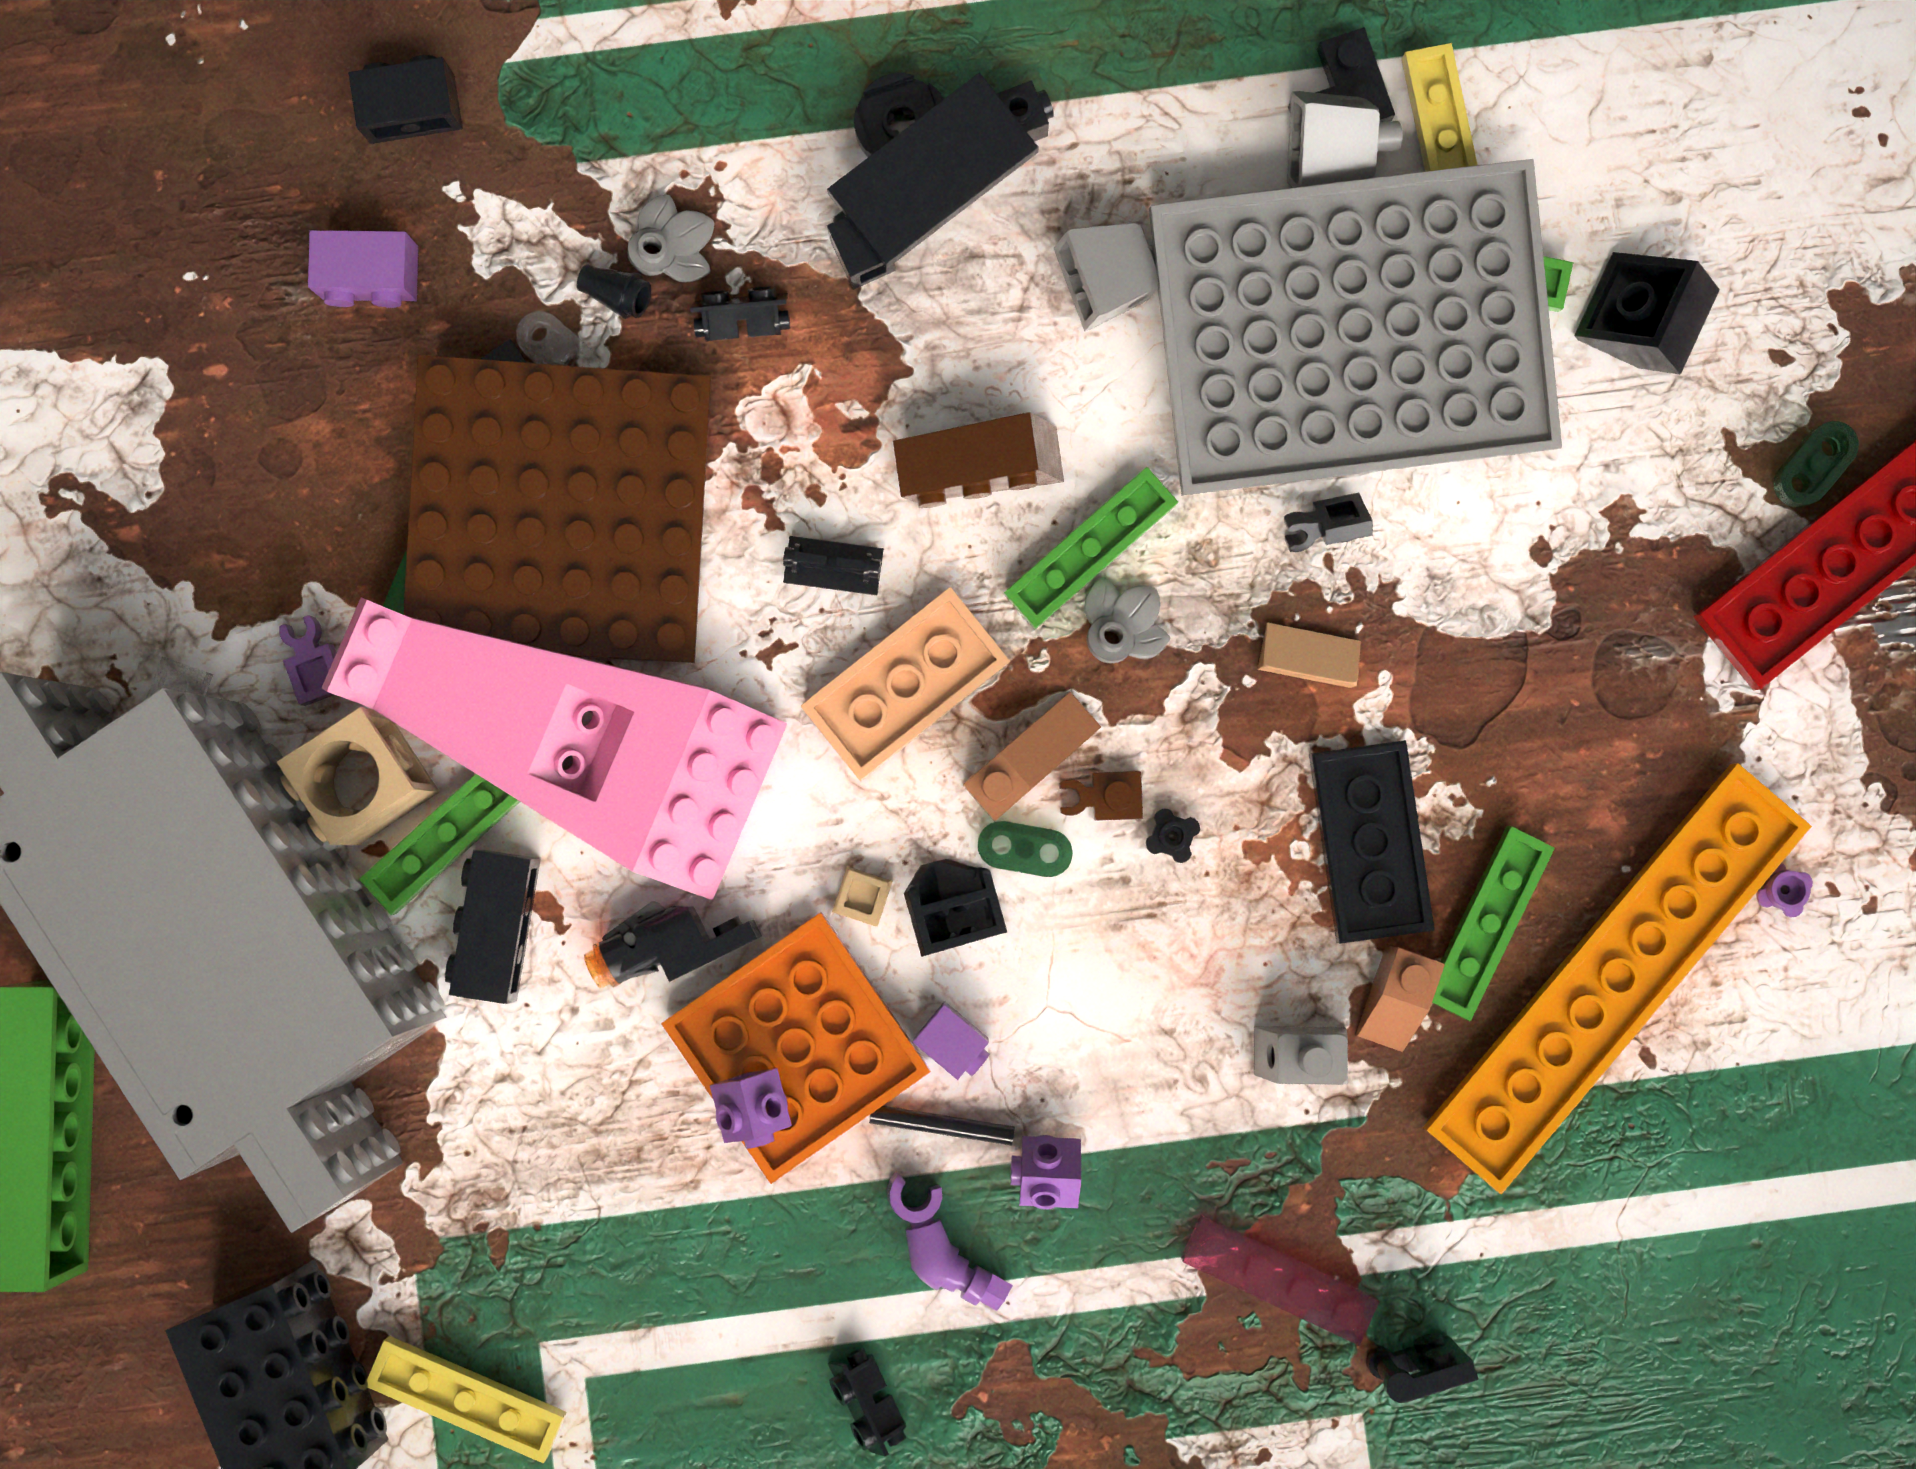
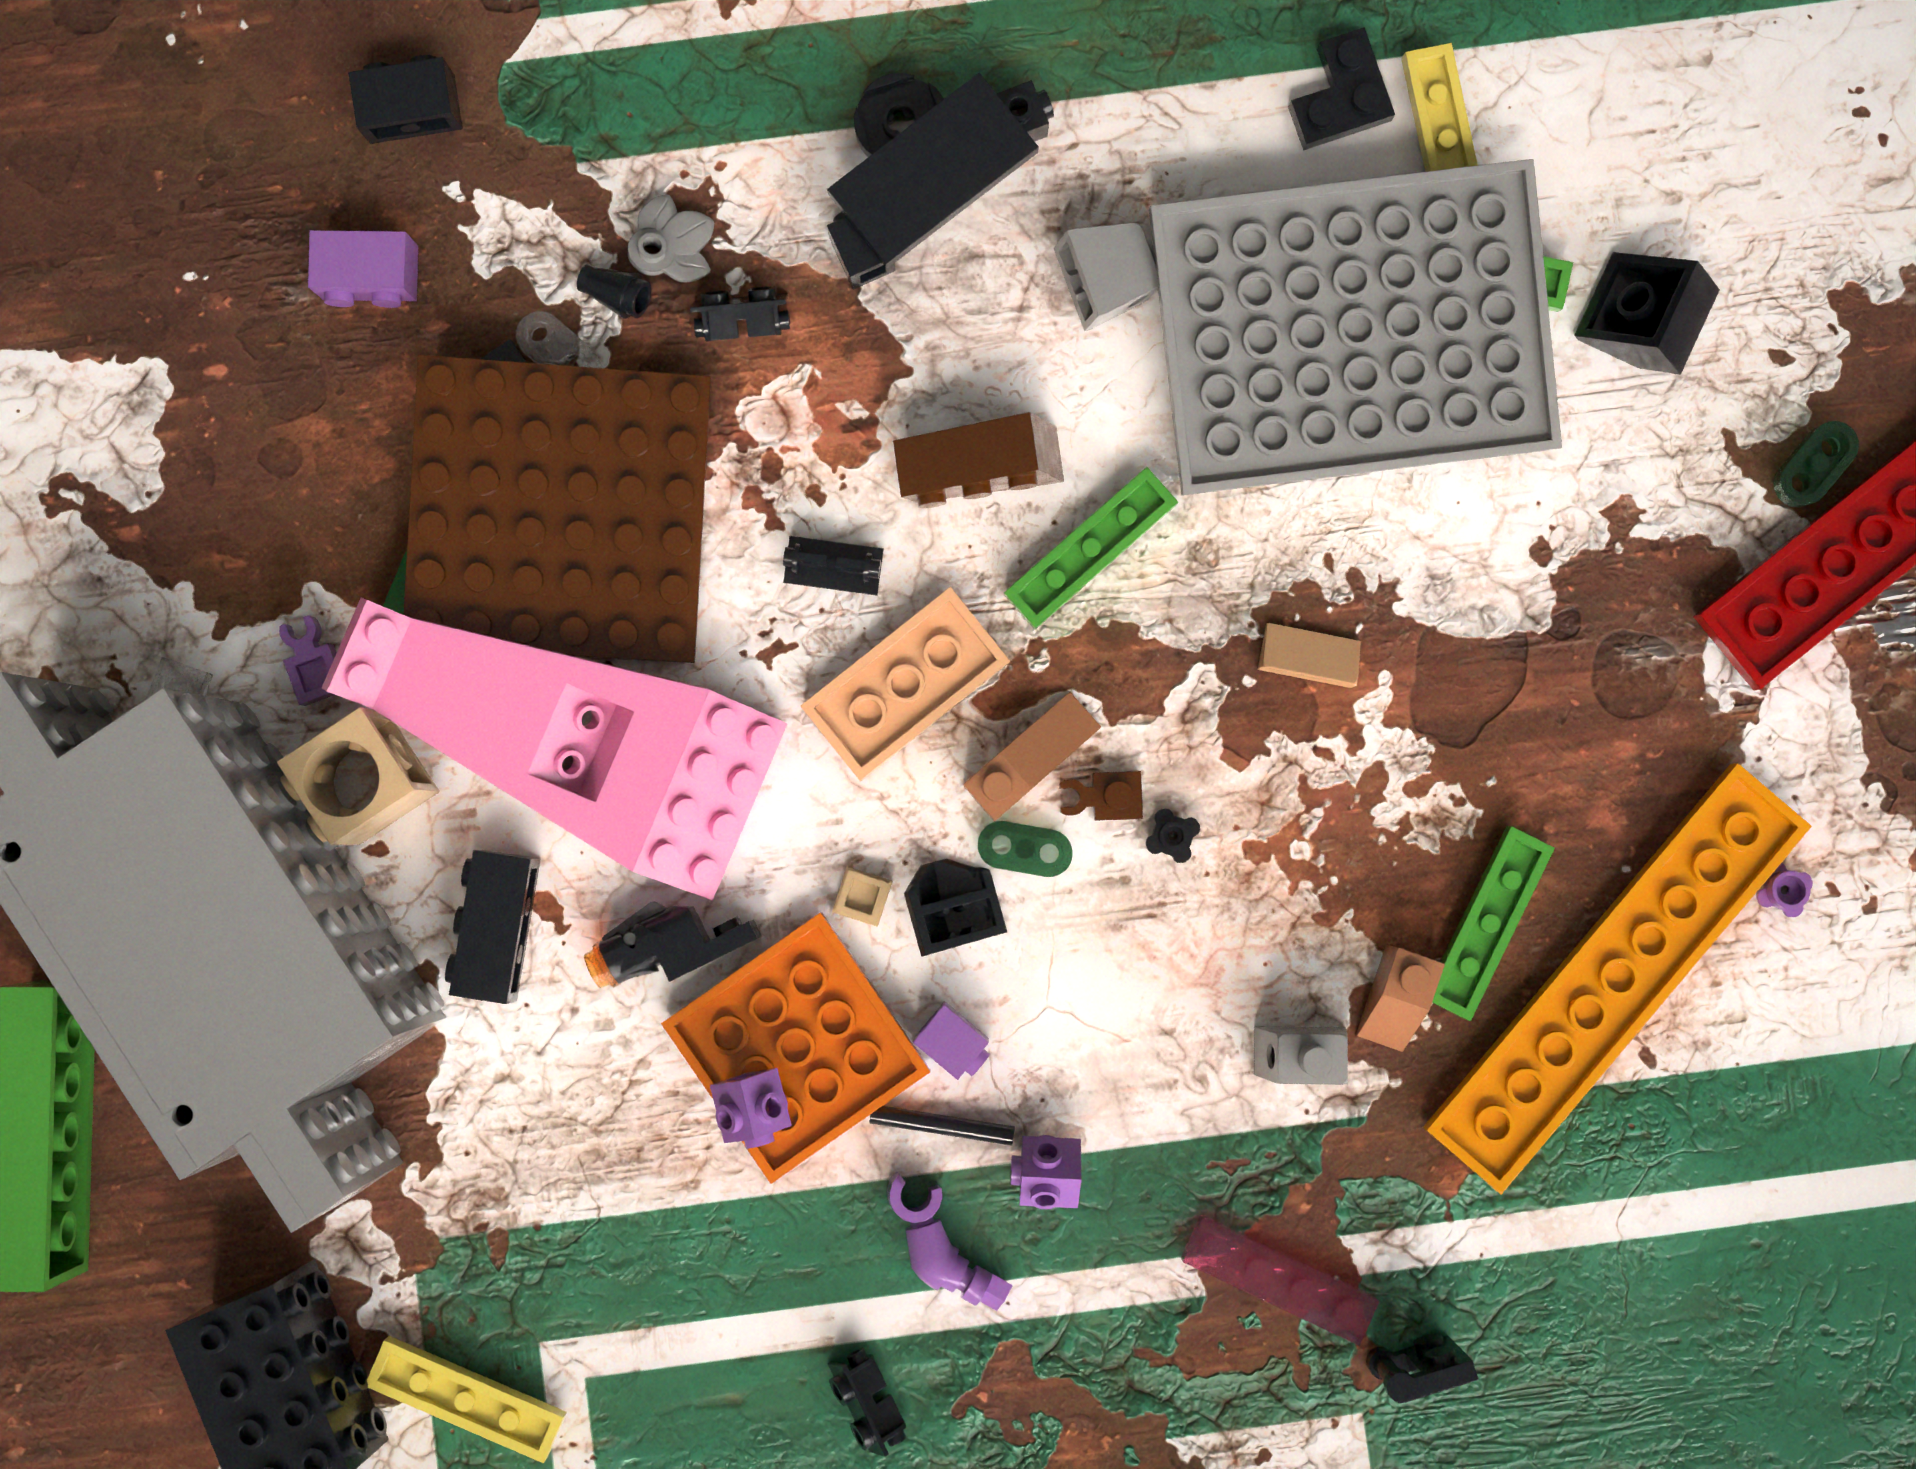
bright green plate [359,774,520,915] -> none
light grey plate [1084,578,1170,663] -> none
black plate [1284,492,1373,552] -> none
torso [1287,91,1403,188] -> none
black tile [1309,740,1435,944] -> none

